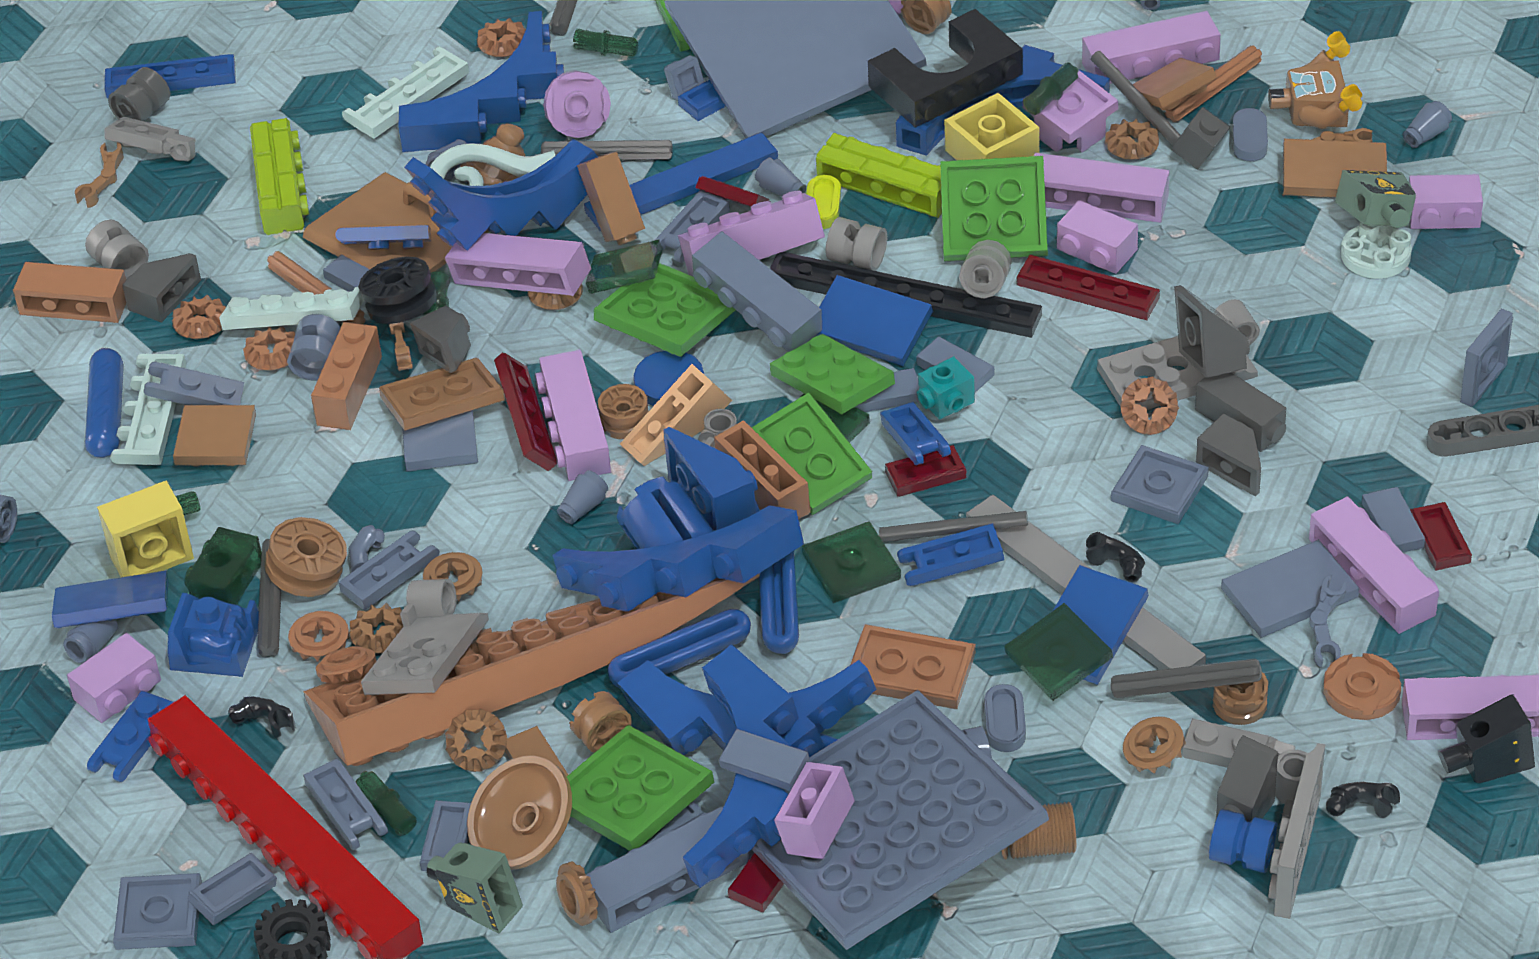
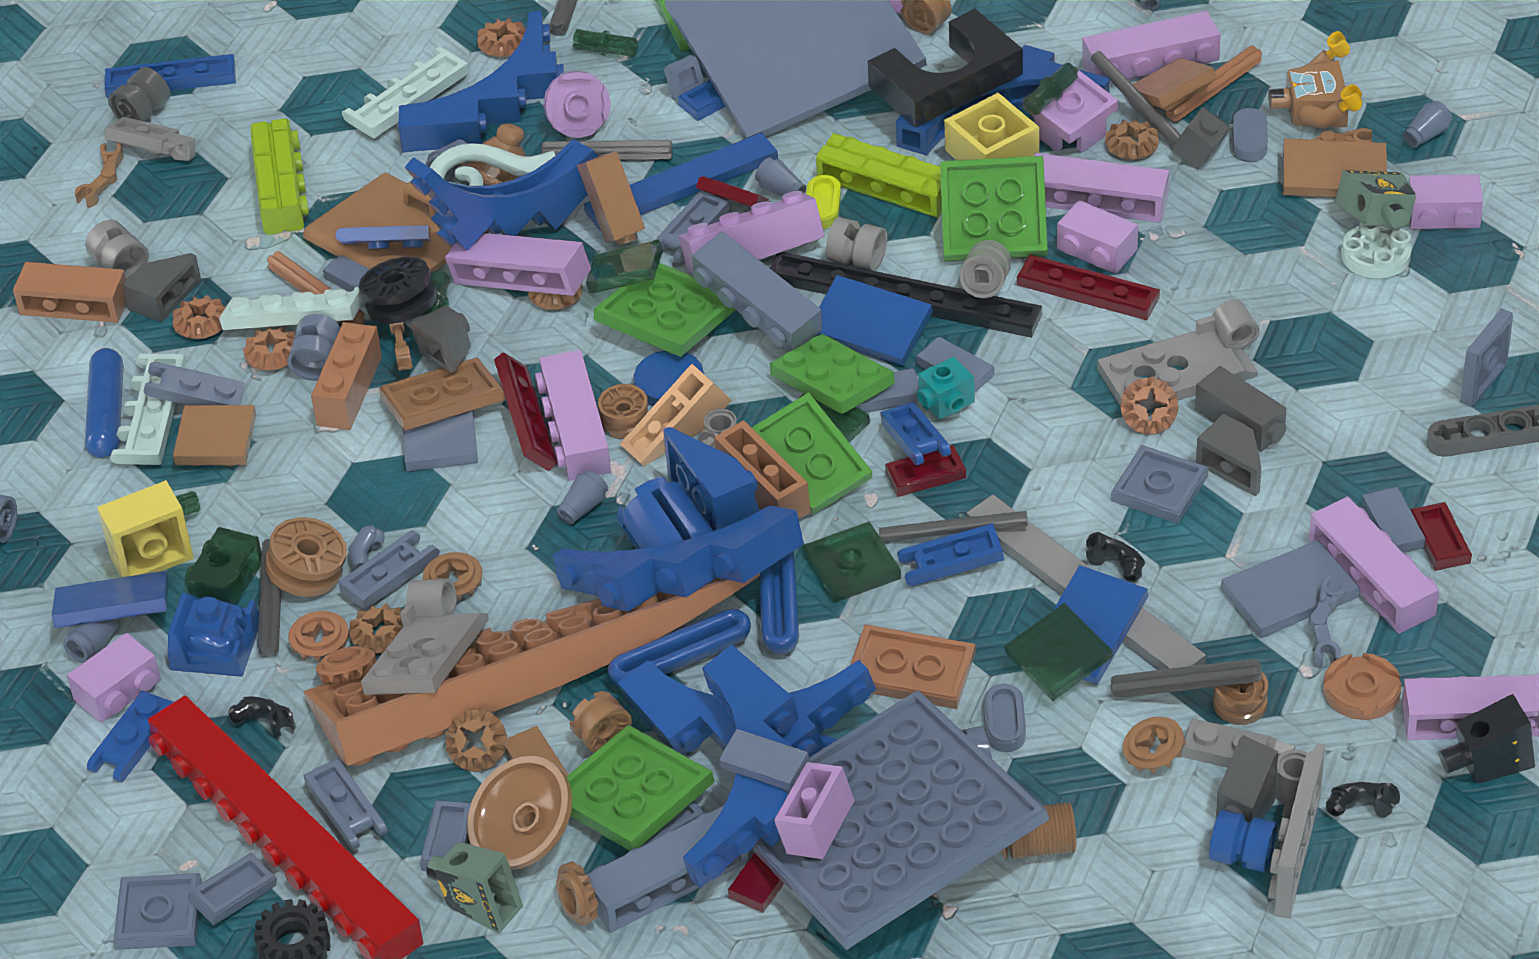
clear green axle [355,771,417,836] -> none
dark grey slope [1174,285,1250,378] -> none

